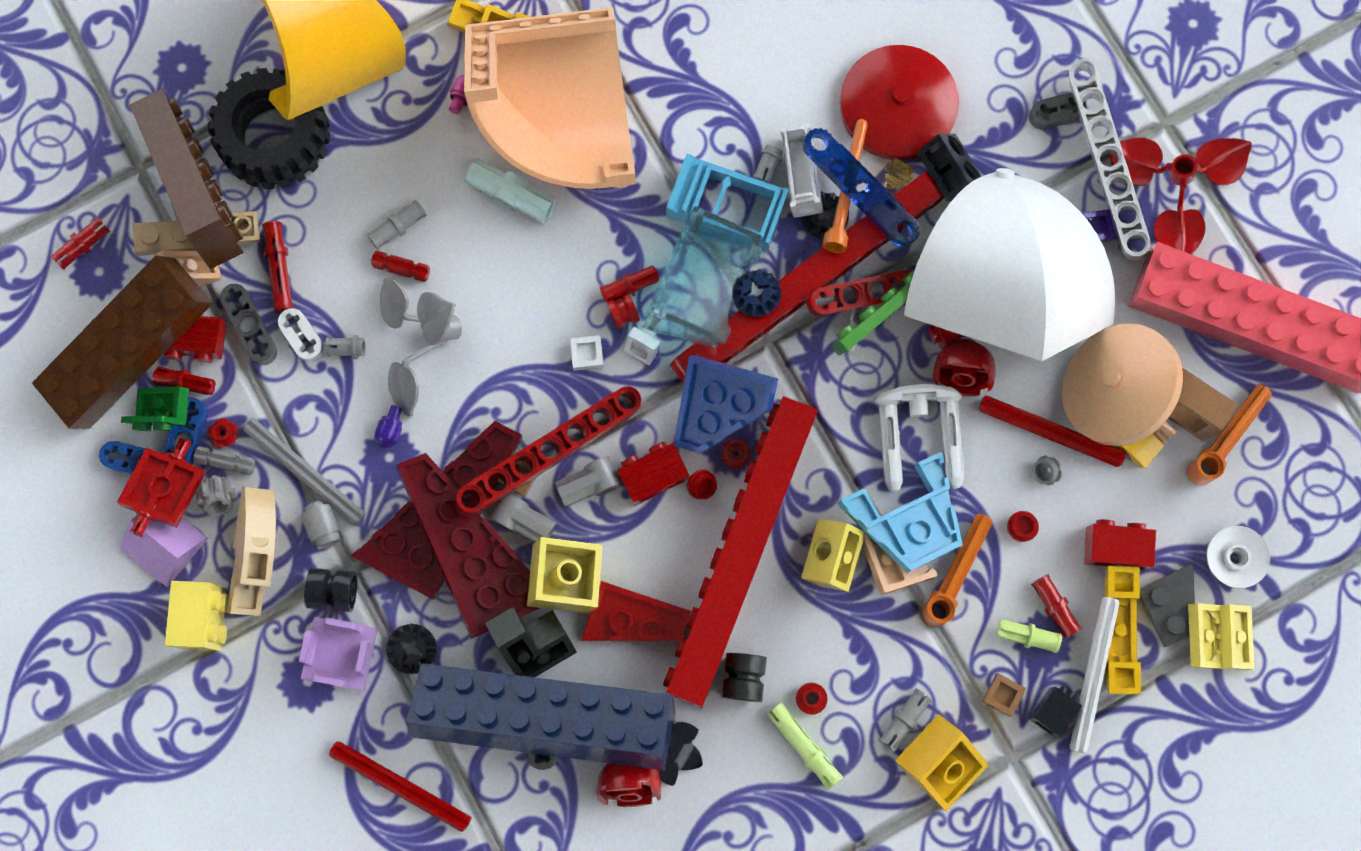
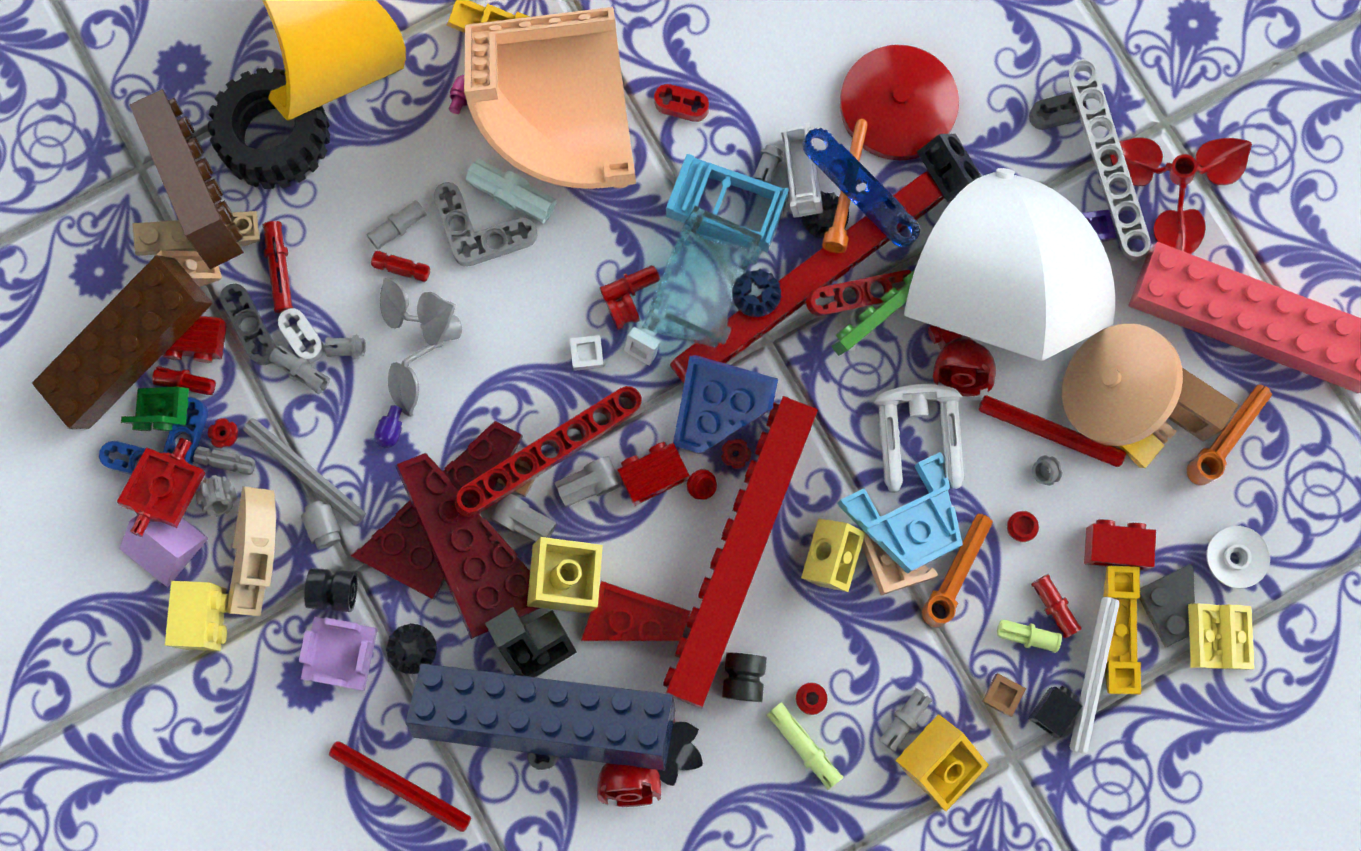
red pin [50,217,111,270] -> none
clear yellow plate [884,157,914,189] -> none
none -> light grey pin [269,345,330,394]
none -> light grey beam [434,182,538,267]
none -> red beam [654,84,709,122]

